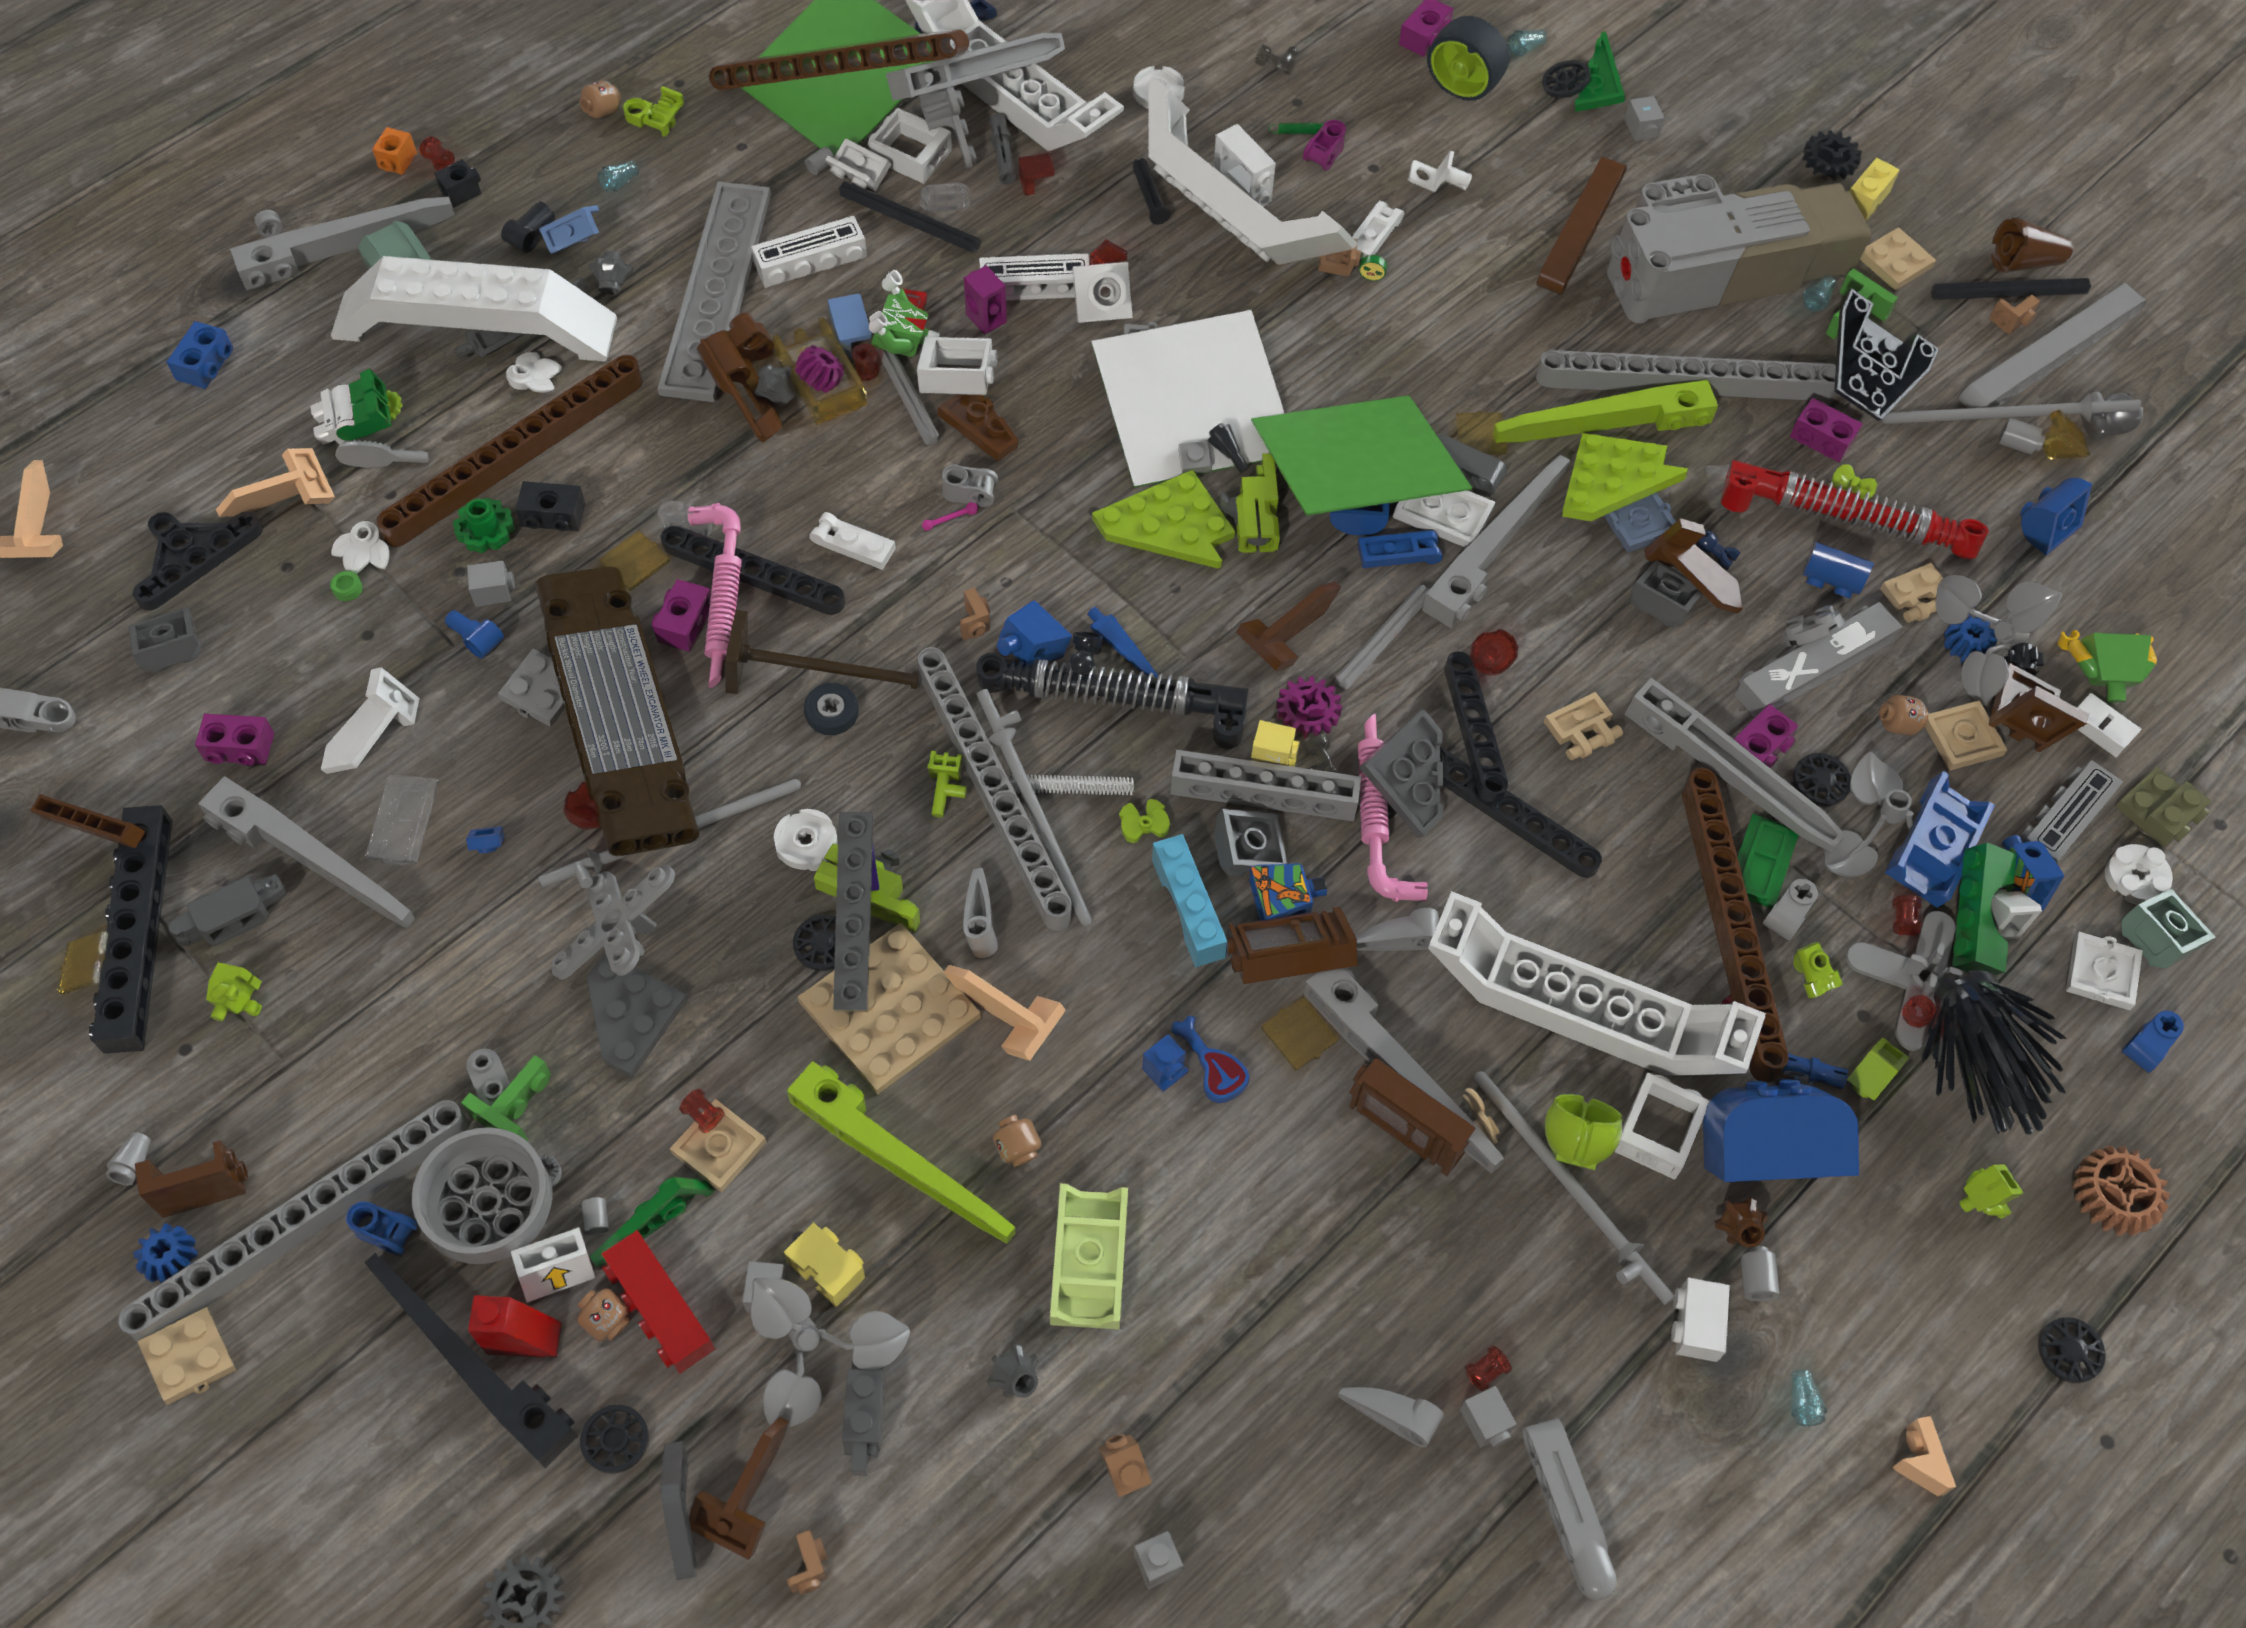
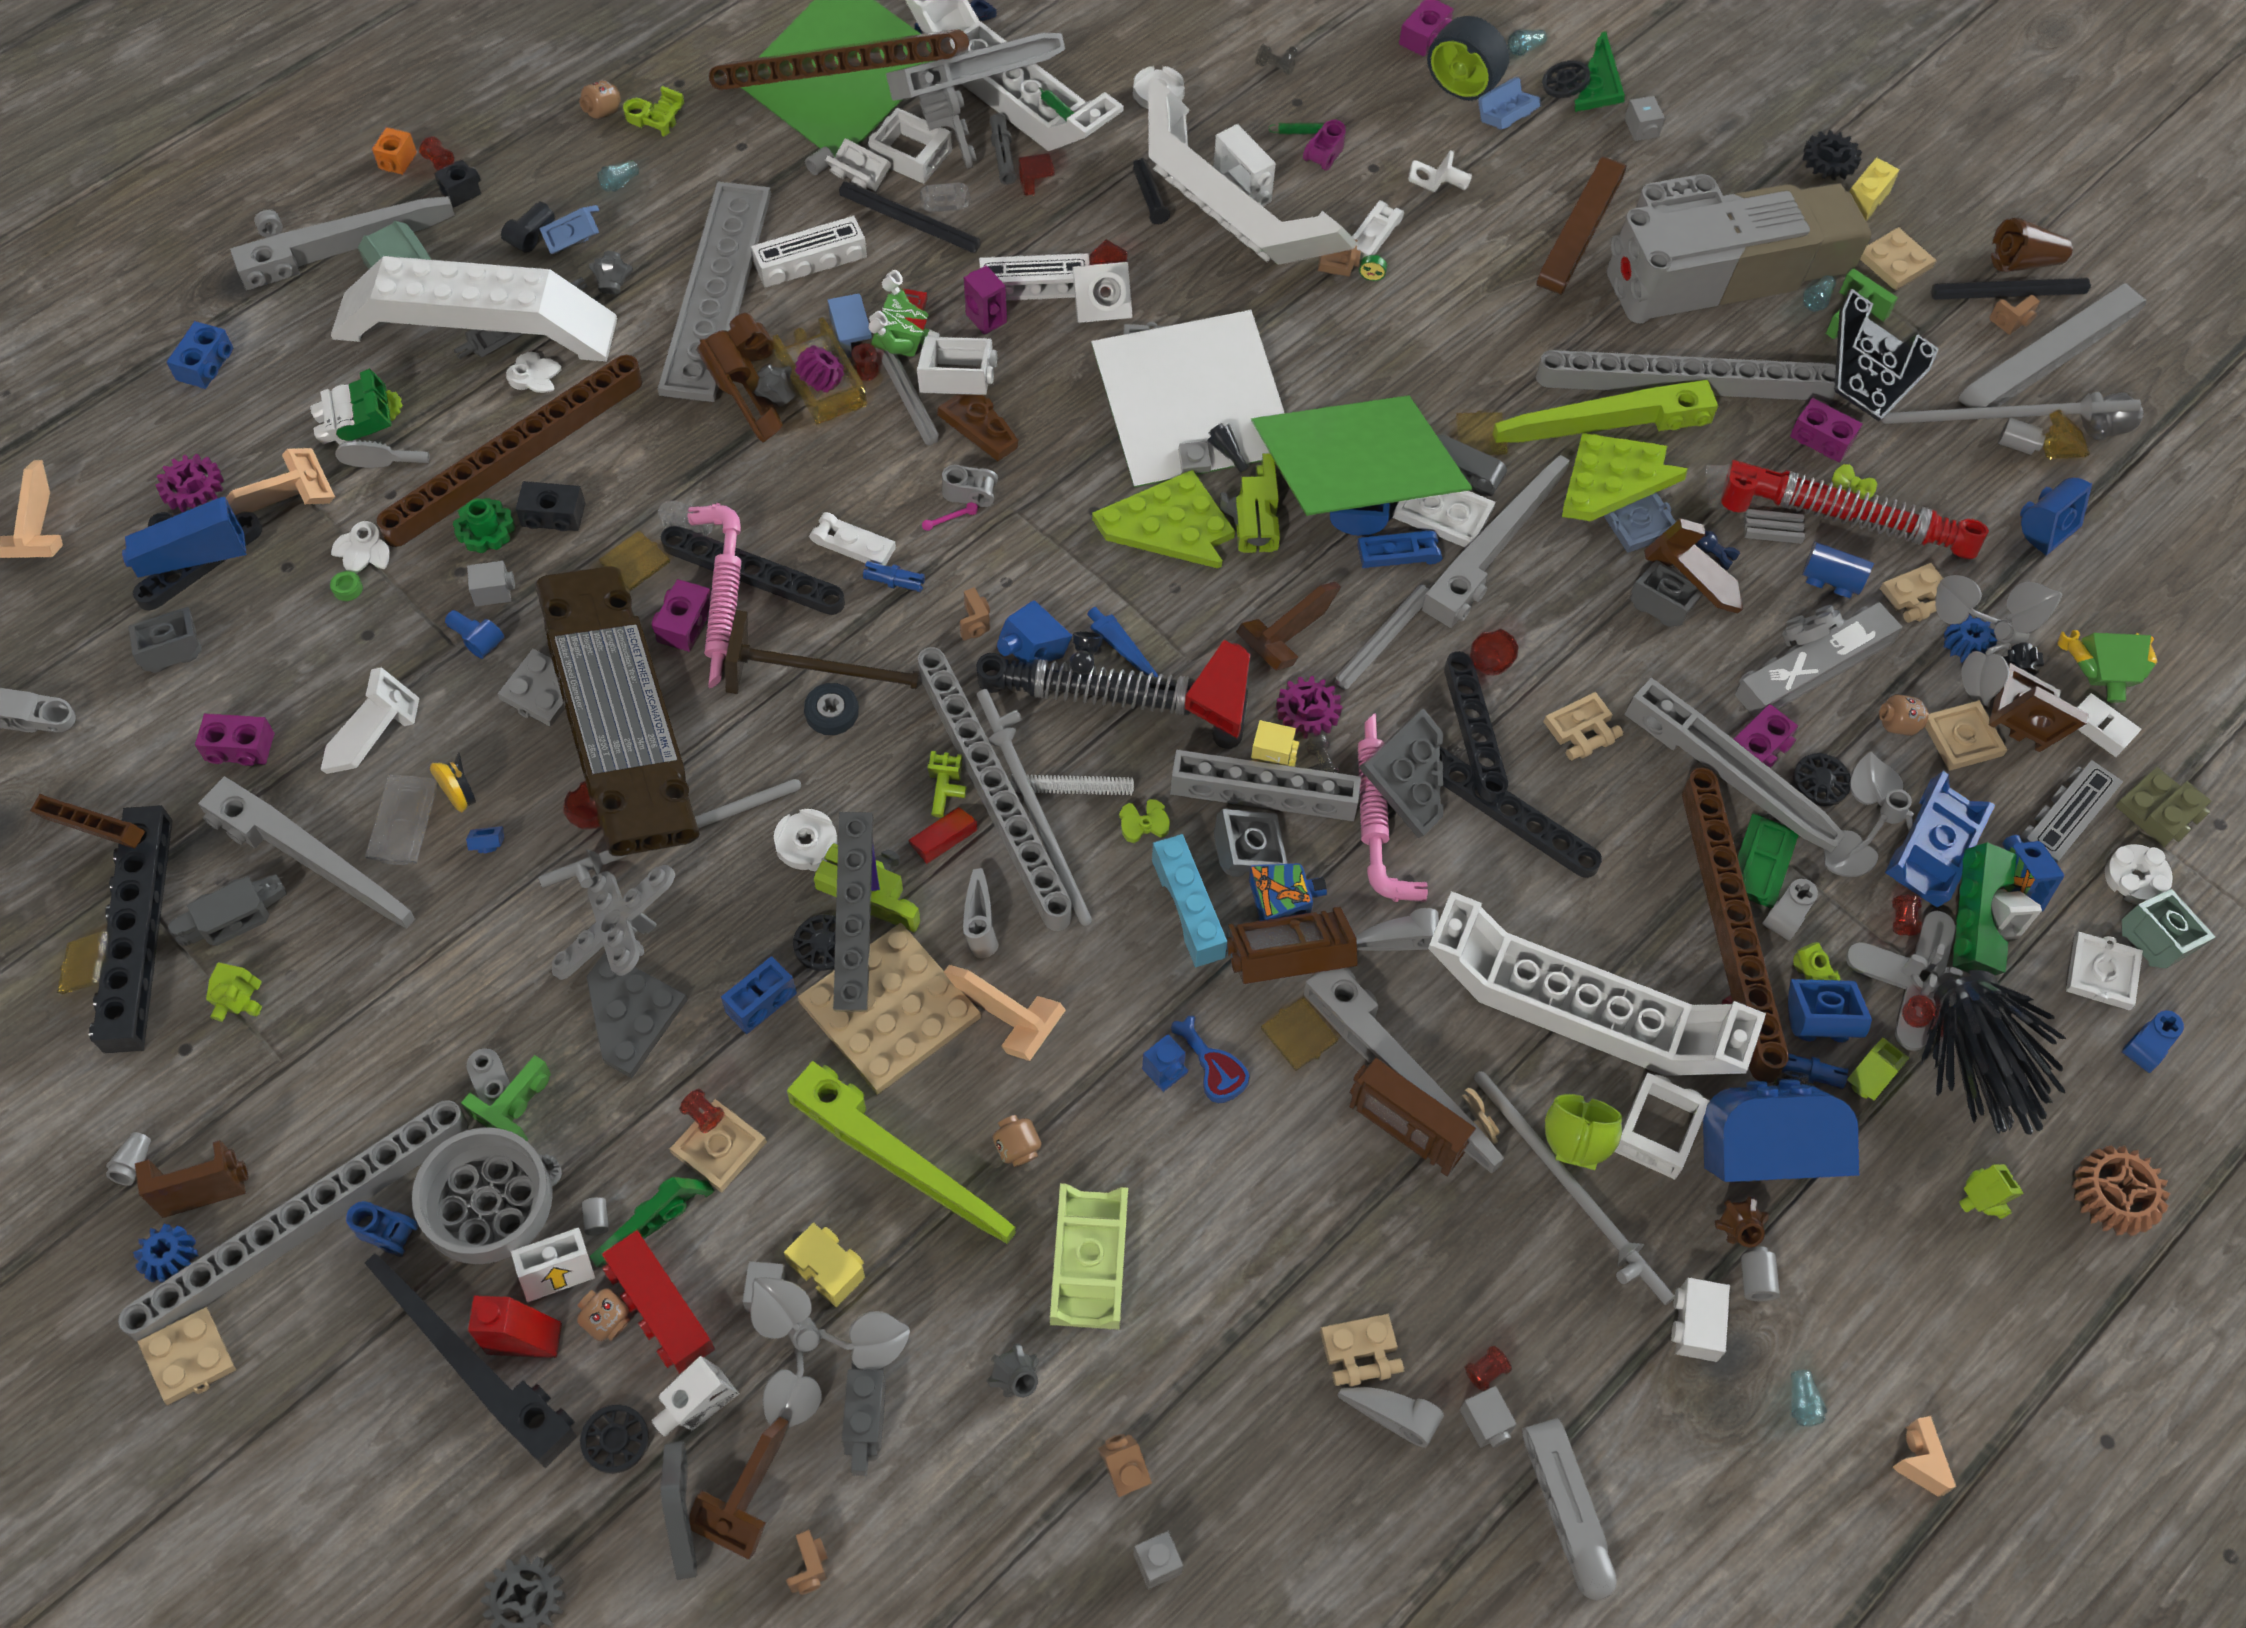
black wheel [2038,1317,2106,1383] -> none
none -> blue slope [122,497,247,577]
none -> magenta gear [156,454,224,512]
none -> yellow piece [430,752,476,812]
none -> white torso [651,1356,739,1437]
none -> blue brick [721,956,797,1035]
none -> blue pin [863,561,925,592]
none -> red slope [908,807,977,864]
none -> green piece [1039,87,1074,122]
none -> red slope [1185,640,1250,738]
none -> tan plate [1320,1314,1404,1387]
none -> medium blue bracket [1478,77,1540,129]
none -> light grey tile [1744,509,1805,544]
none -> blue brick [1788,979,1872,1042]

